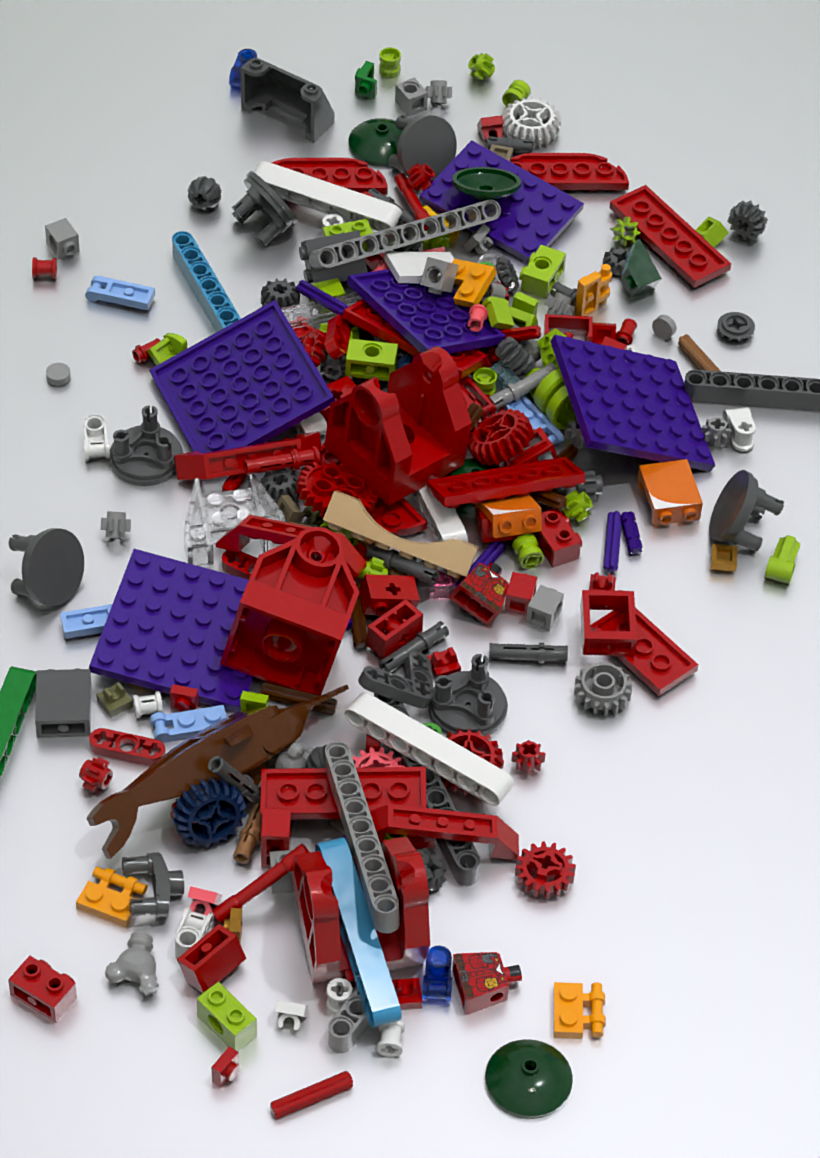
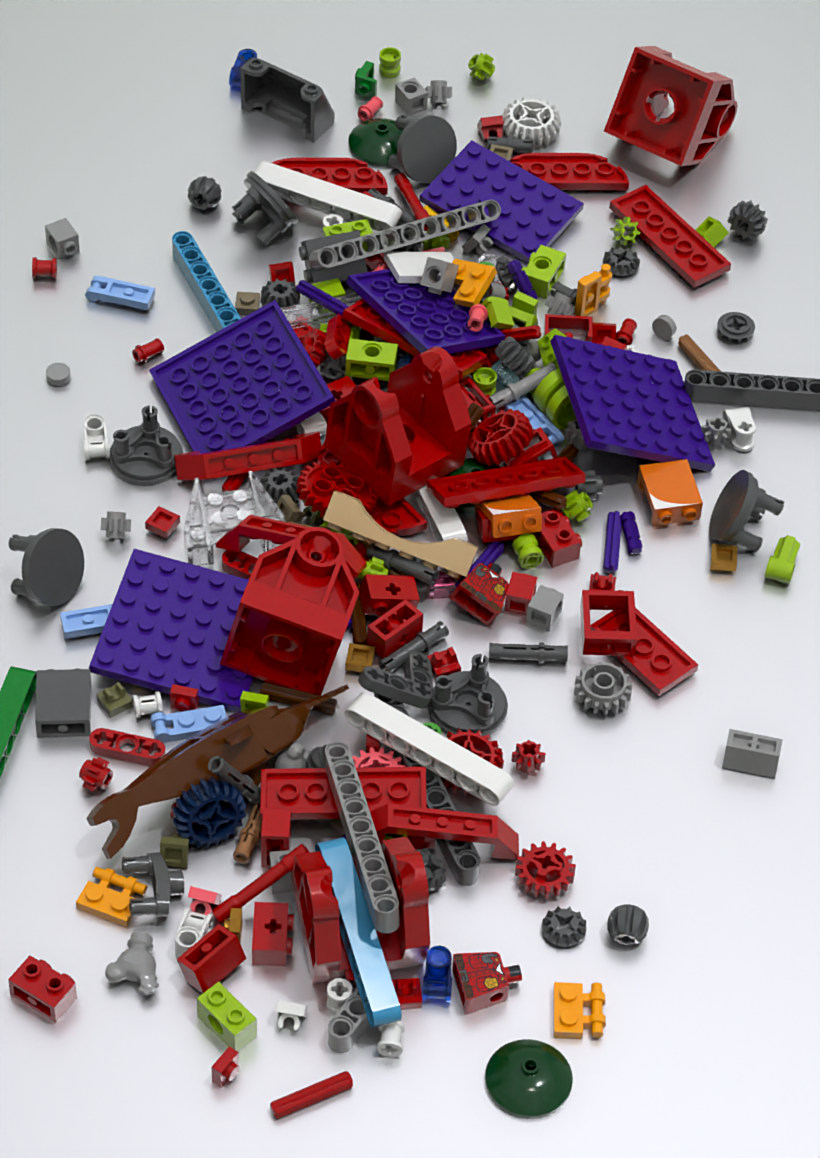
lime tile [147,333,188,366] -> none
red pin [243,446,320,475] -> none
red gear [407,163,435,191] -> none
dark green dish [452,167,521,202] -> none
lime wheel [502,80,531,107] -> none
dark green slope [621,239,662,298] -> none
none -> red plate [145,506,180,539]
none -> olive tile [160,833,189,868]
none -> dark tan plate [235,292,260,315]
none -> red brick [252,902,294,966]
none -> red tile [268,261,296,286]
none -> pearl gold plate [345,643,375,672]
none -> coral pin [357,96,383,121]
none -> dark purple axle [507,259,538,299]
none -> dark grey gear [542,906,586,947]
none -> red brick [604,46,738,166]
none -> dark grey piece [607,904,649,945]
none -> light grey hinge [722,729,783,778]

